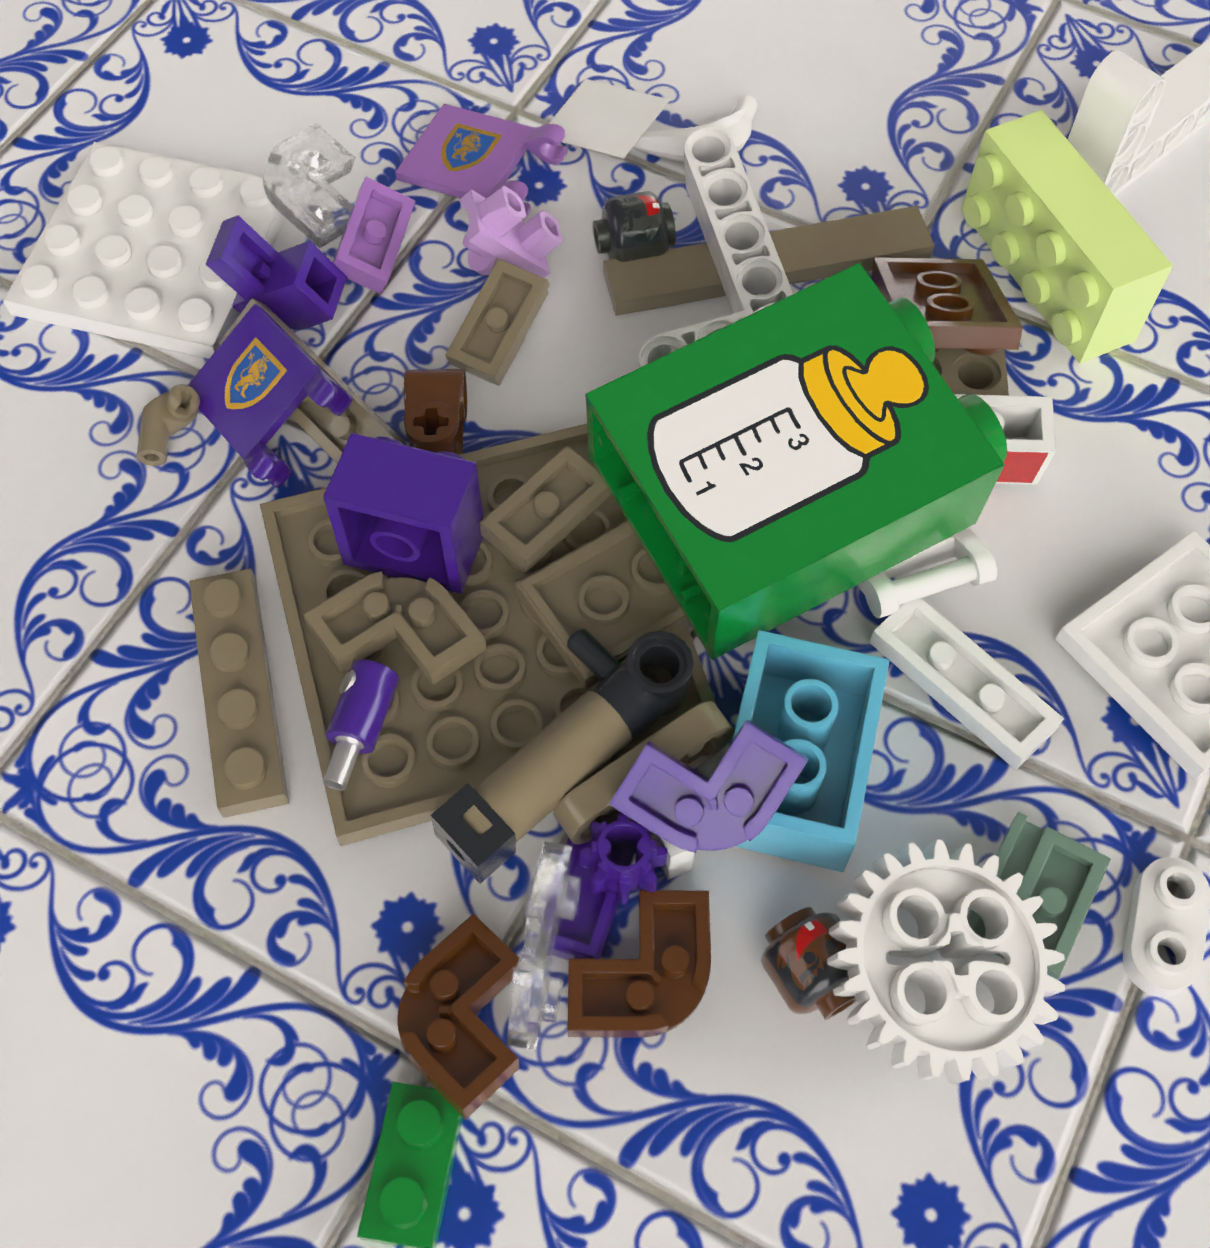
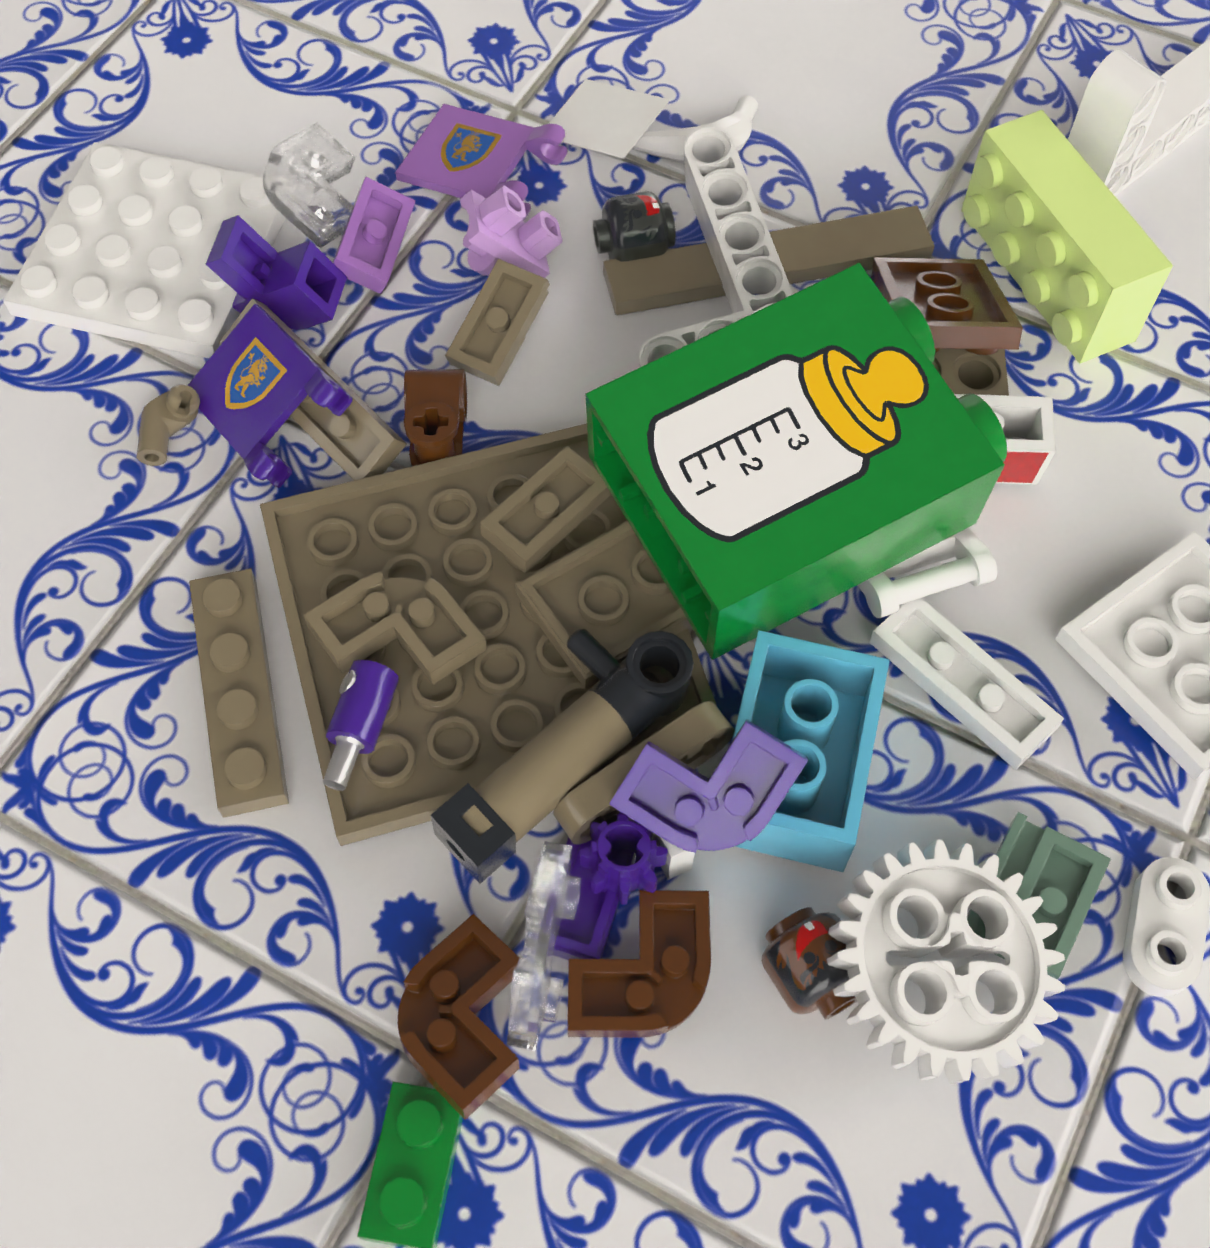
dark purple brick [323,433,484,594] -> none

